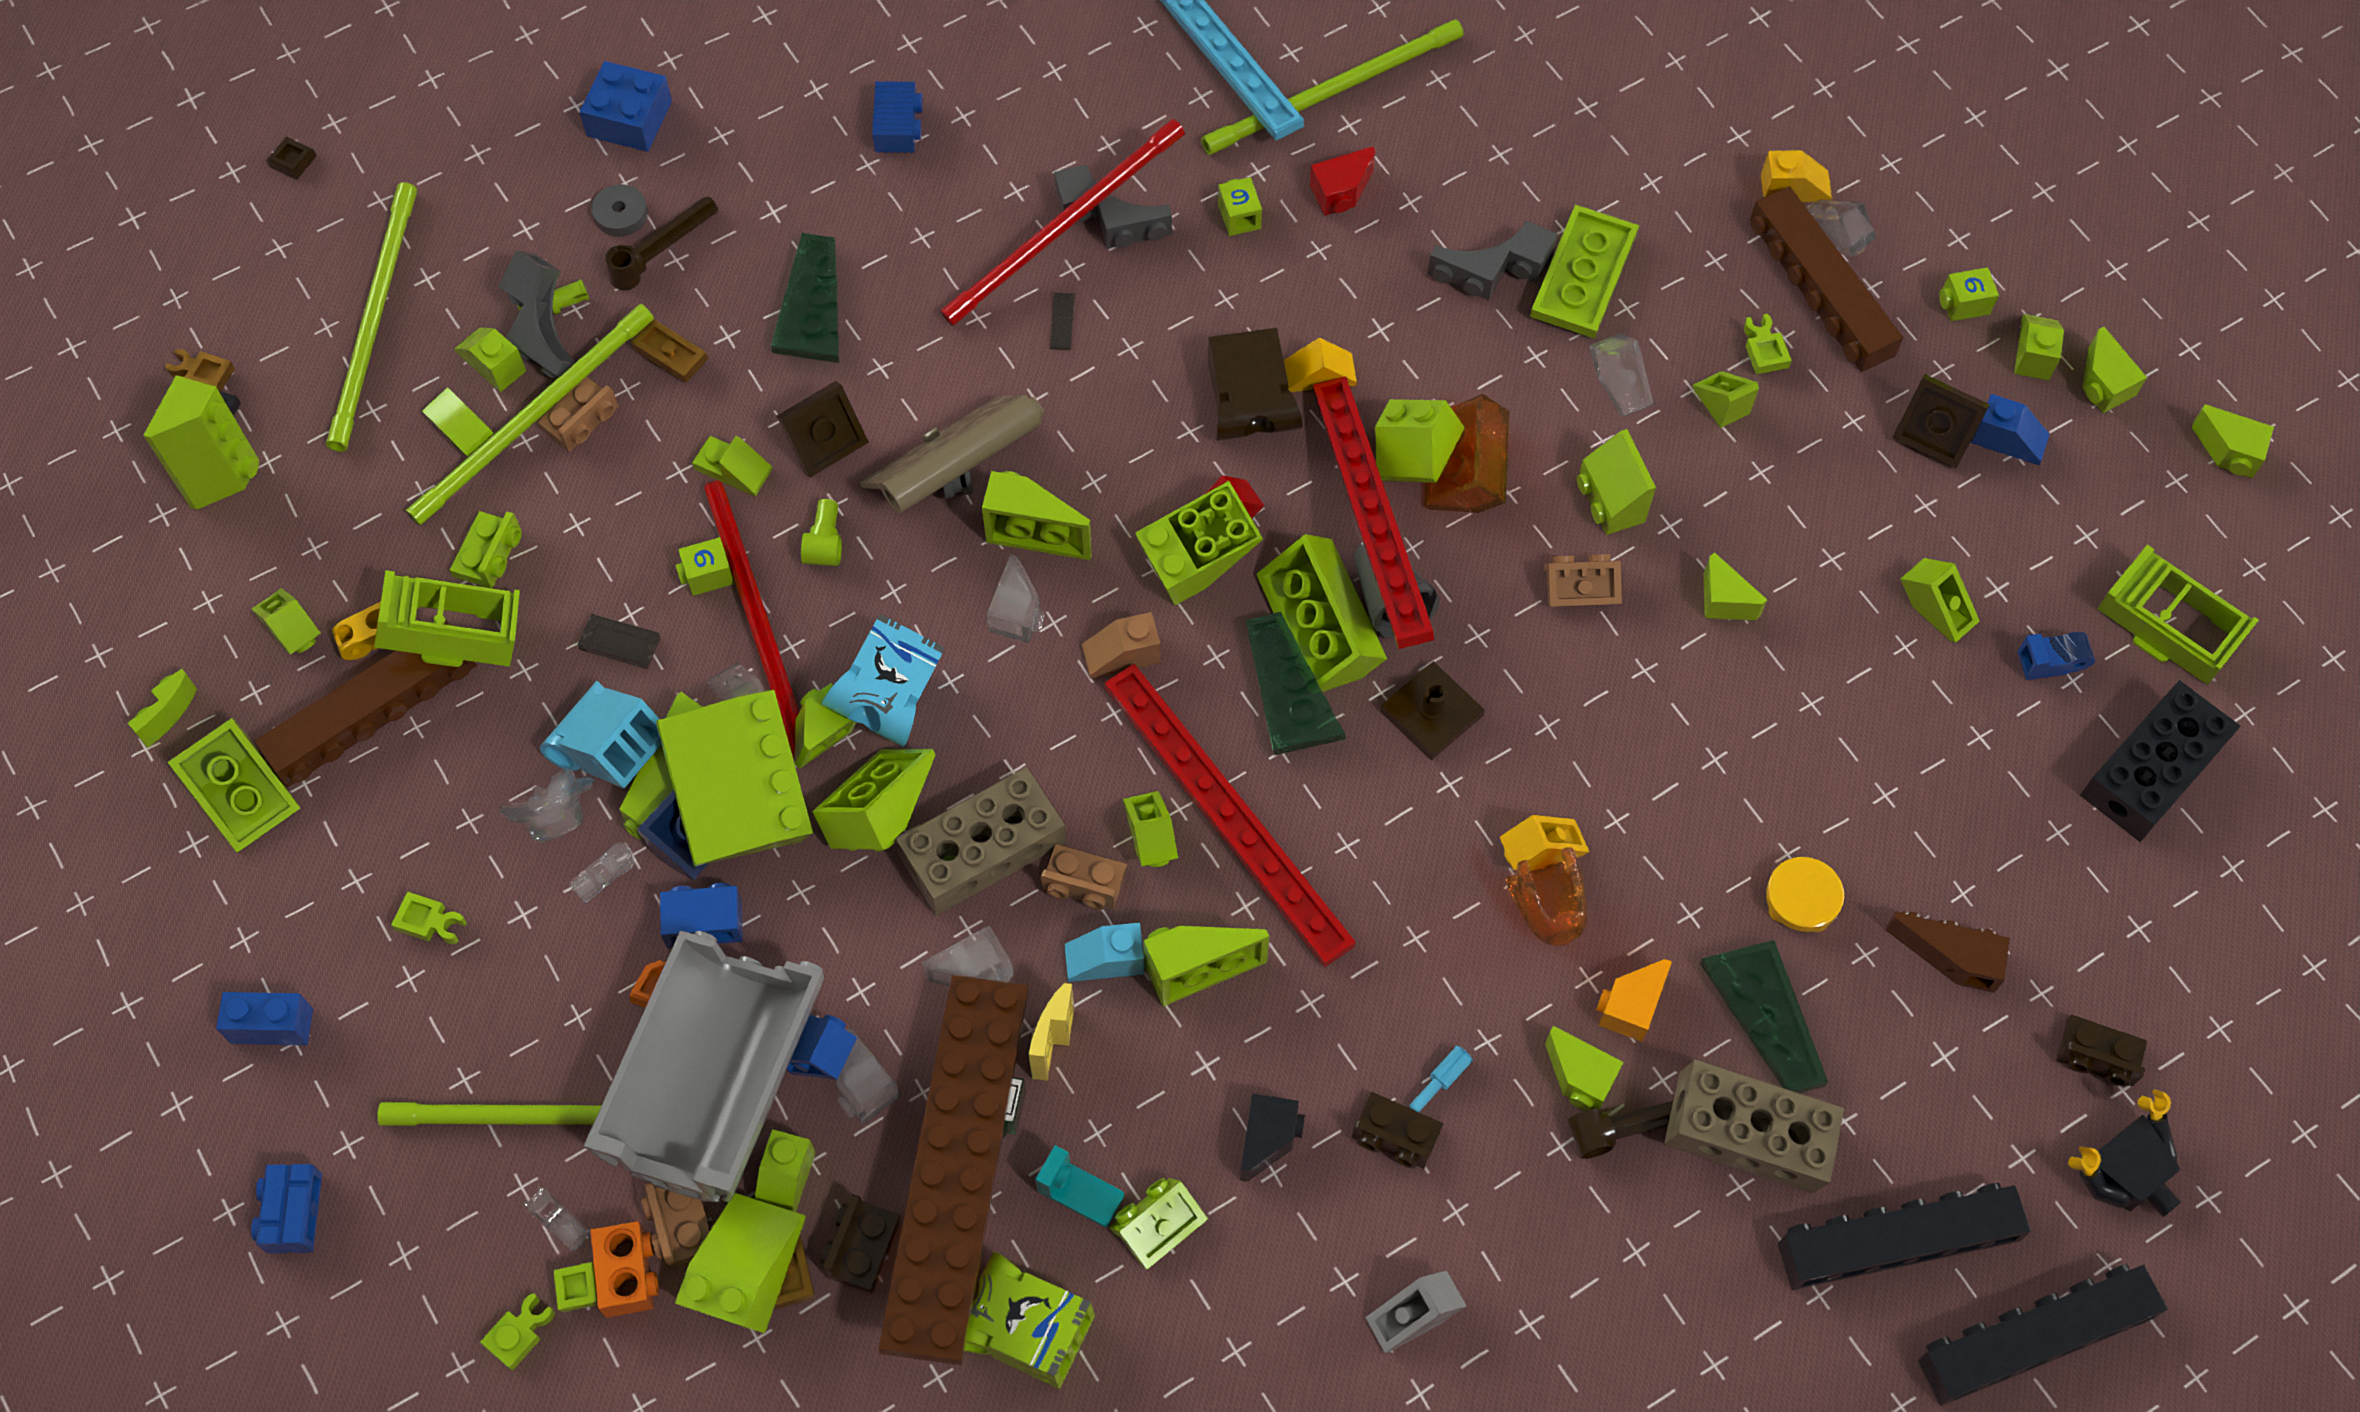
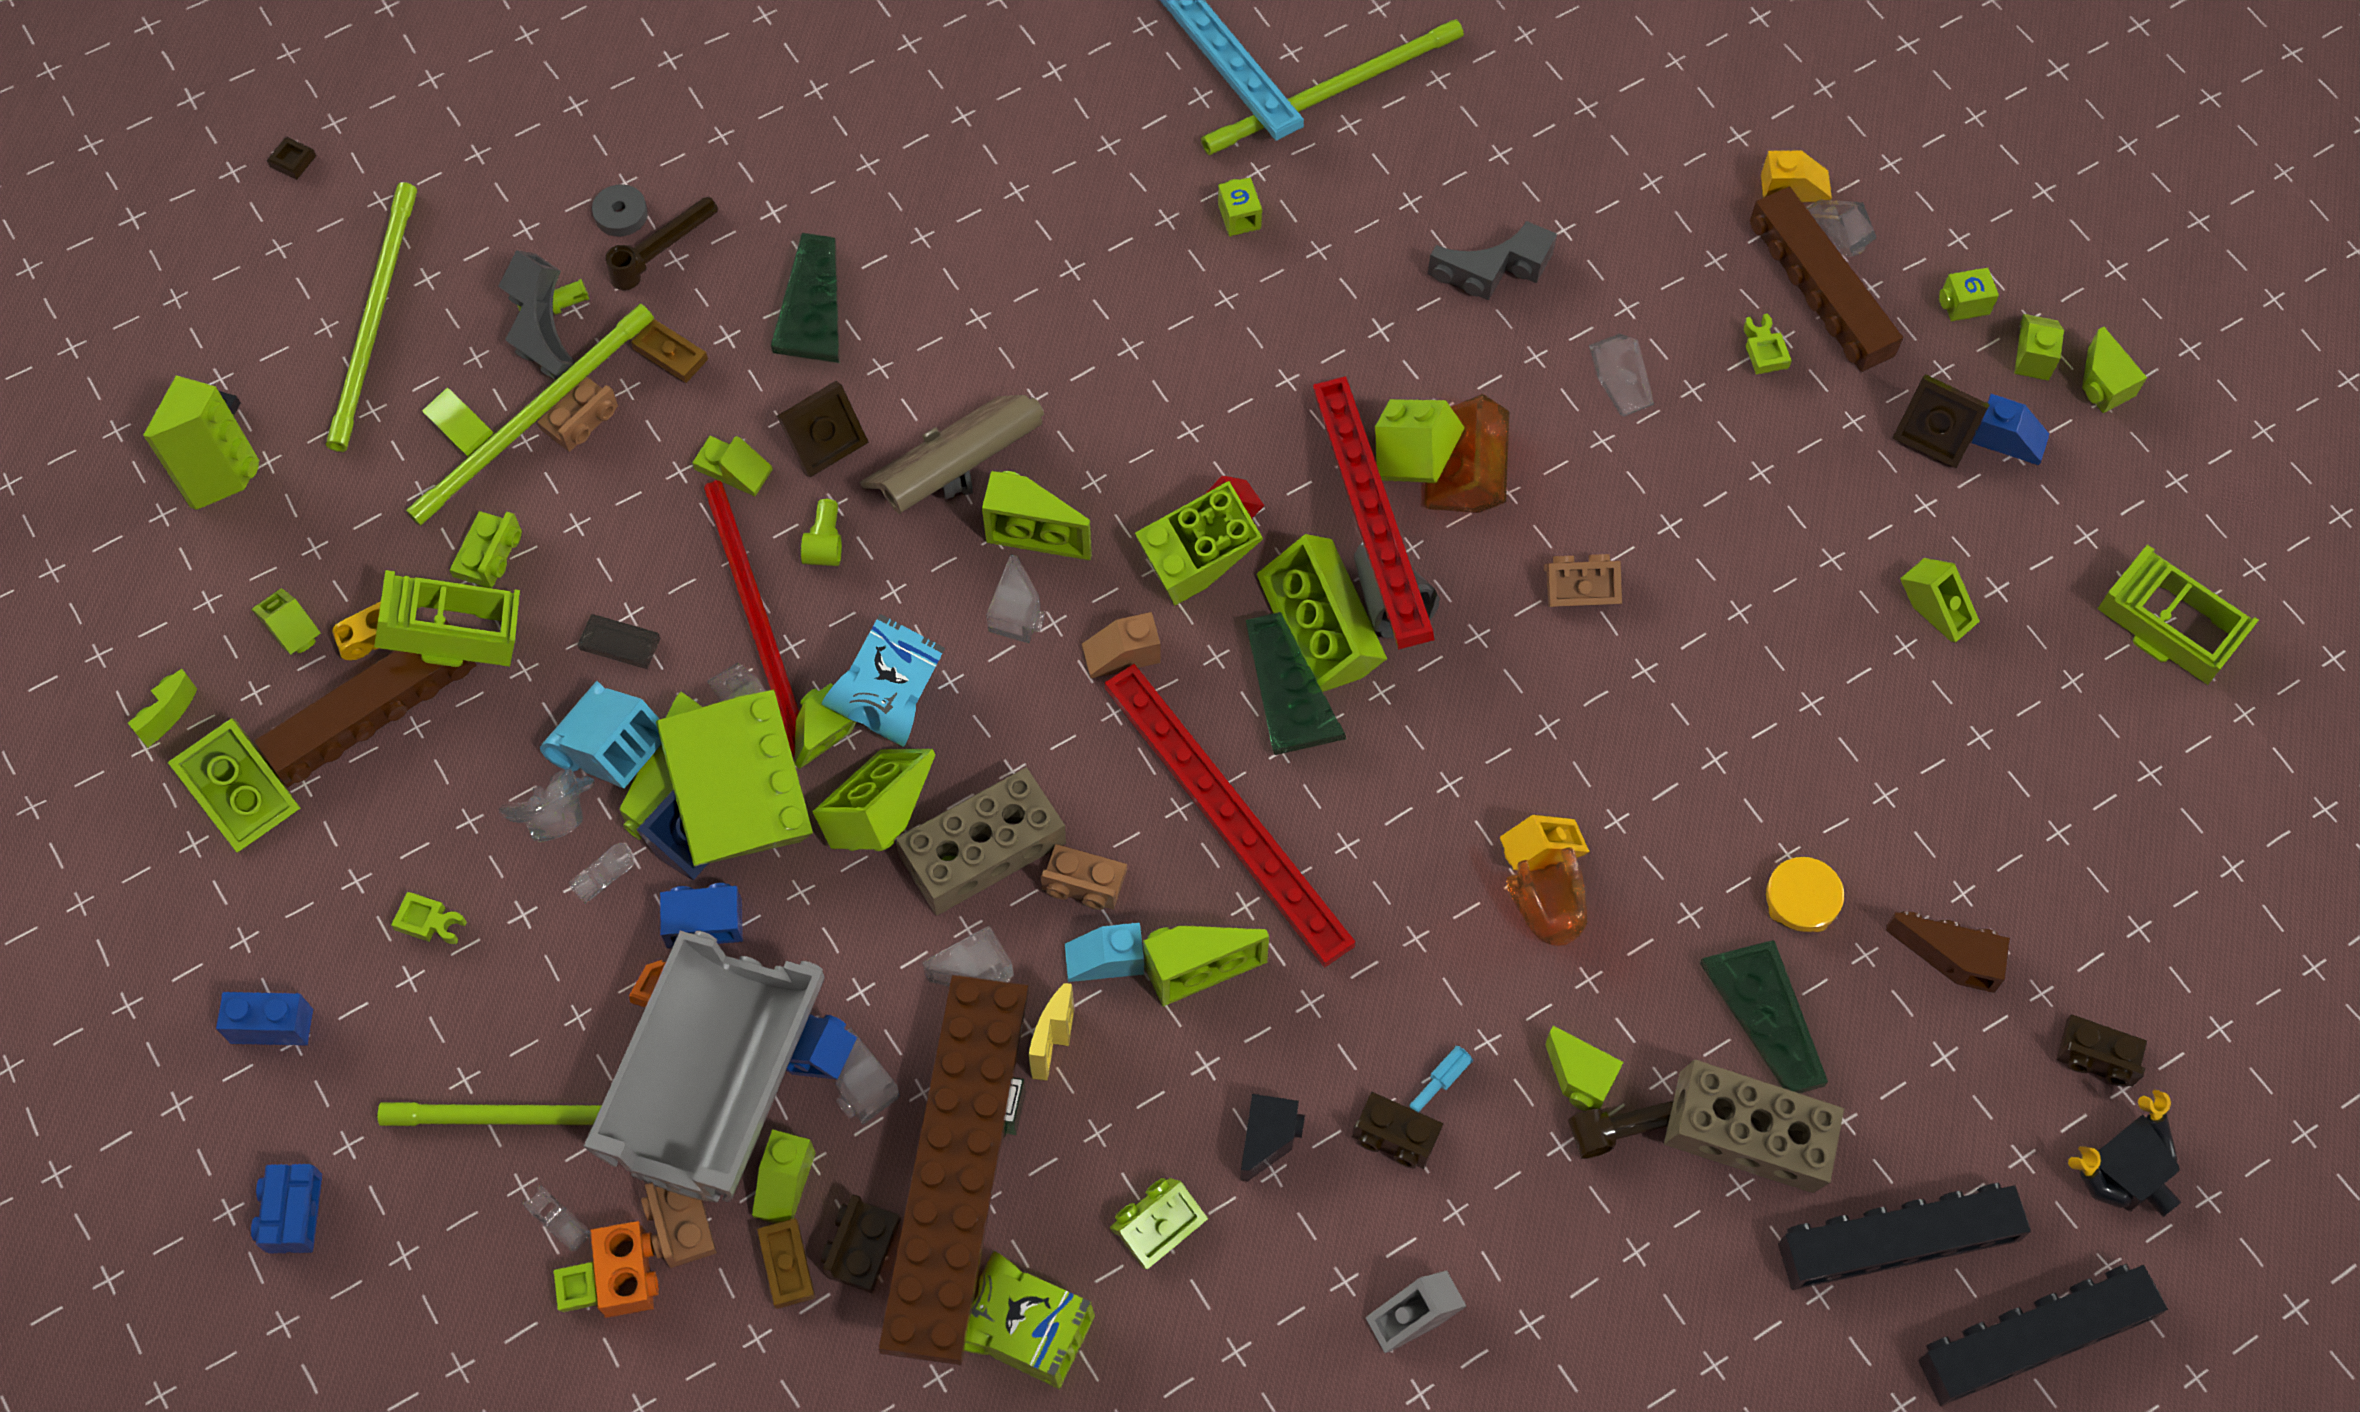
pearl gold plate [165,349,235,391] -> none
lime slope [454,327,526,392] -> none
lime plate [480,1293,555,1371] -> none
blue brick [579,61,672,152] -> none
lime brick [675,537,734,596] -> none
lime slope [675,1193,806,1333] -> none
blue brick [872,81,923,153] -> none
red piece [940,118,1185,326] -> none
teal bracket [1035,1145,1124,1228] -> none
clear smoke window [1050,293,1075,350] -> none
dark grey arch [1054,165,1172,249] -> none
lime slope [1123,791,1178,867] -> none
dark brown piece [1208,328,1303,441] -> none
yellow slope [1284,337,1357,392] -> none
red slope [1310,146,1376,216] -> none
dark brown tile [1380,661,1485,760] -> none
lime plate [1530,204,1639,339] -> none
lime slope [1577,429,1656,535] -> none
light orange slope [1596,959,1672,1042] -> none
lime slope [1693,371,1759,428] -> none
lime slope [1703,552,1767,621] -> none
blue leg [2017,632,2096,681] -> none
black brick [2080,680,2241,842] -> none
lime slope [2192,404,2274,478] -> none

